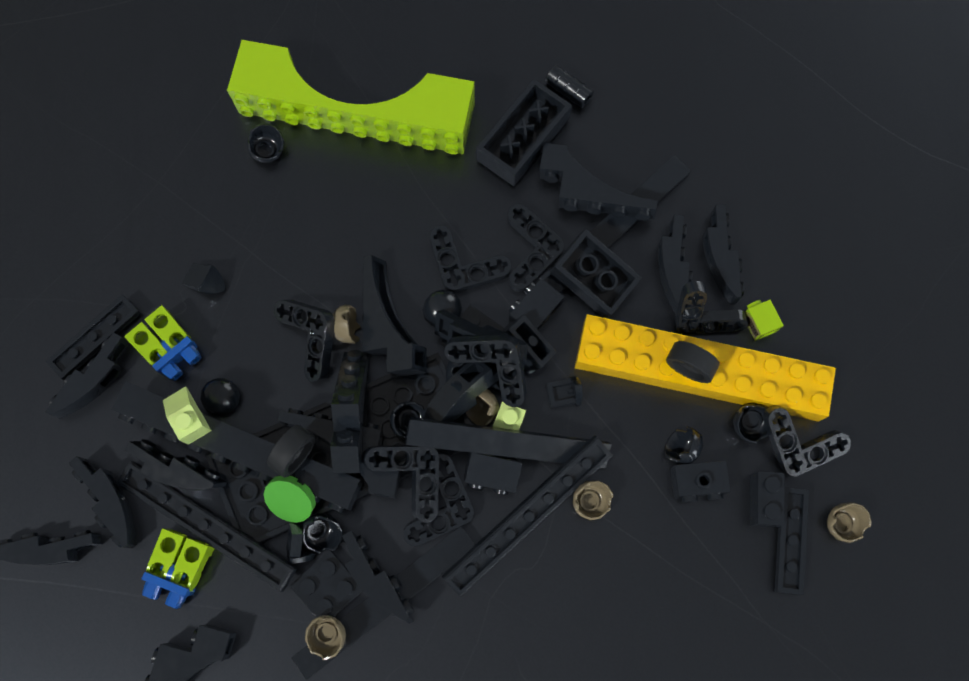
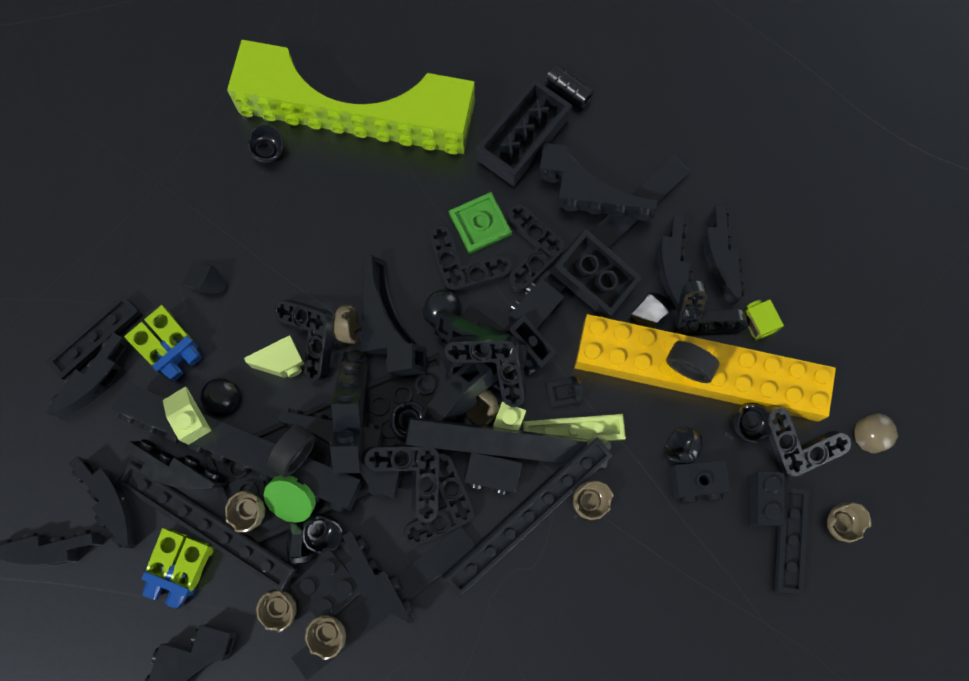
none -> dark tan hair [225,491,265,532]
none -> yellowish green slope [244,335,305,378]
none -> dark tan hair [256,590,297,632]
none -> bright green tile [449,192,512,254]
none -> yellowish green tile [523,414,626,441]
none -> tile [630,292,671,328]
none -> dark tan hair [854,413,898,453]

